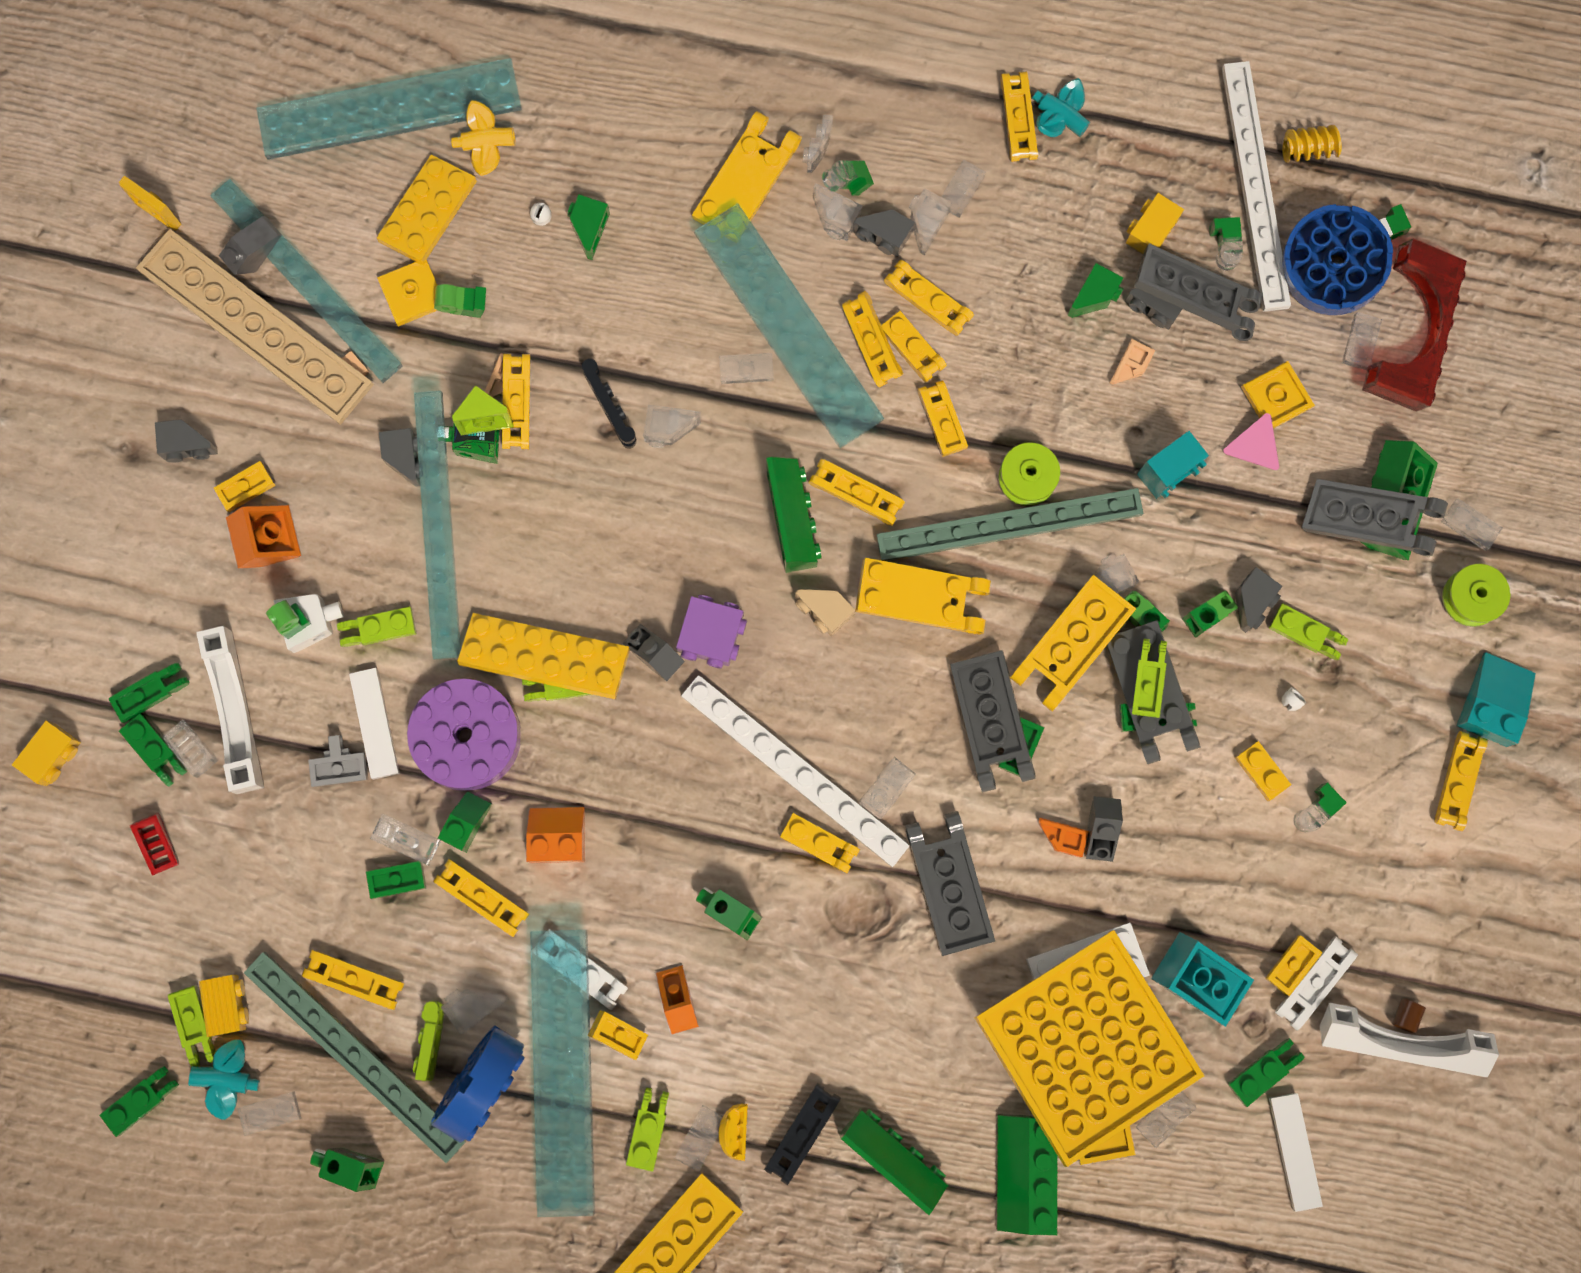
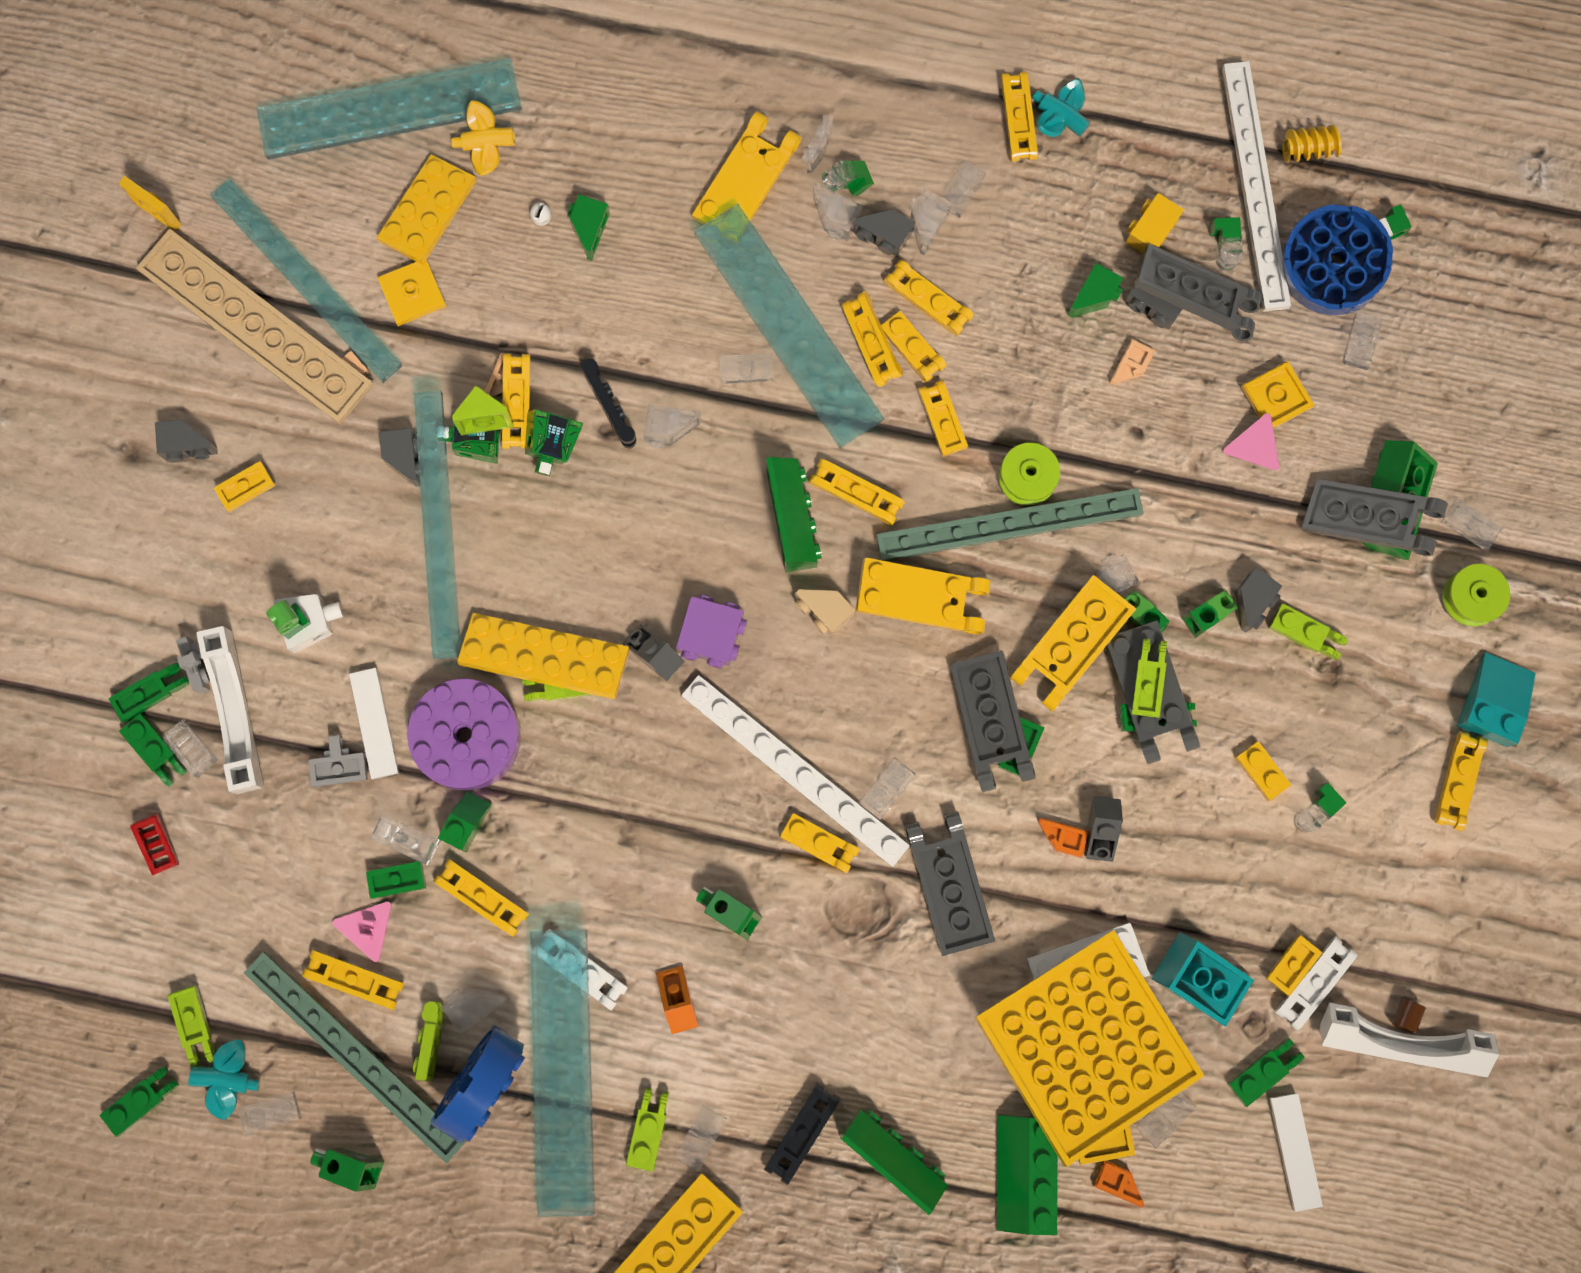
yellow brick [12,721,81,786] -> none
yellow brick [199,975,249,1037] -> none
flat silver slope [219,216,282,275] -> none
orange slope [226,505,301,568] -> none
lime hinge [337,607,417,647] -> none
leg [434,284,486,318] -> none
orange slope [526,807,585,863] -> none
yellow plate [587,1010,648,1060] -> none
yellow tile [718,1103,748,1161] -> none
teal container [1137,431,1209,499] -> none
white hinge [1281,687,1306,711] -> none
clear red arch [1362,238,1467,411] -> none
none -> light grey hinge [176,637,211,694]
none -> bright pink piece [333,902,392,962]
none -> torso [525,409,583,476]
none -> orange tile [1093,1161,1144,1208]

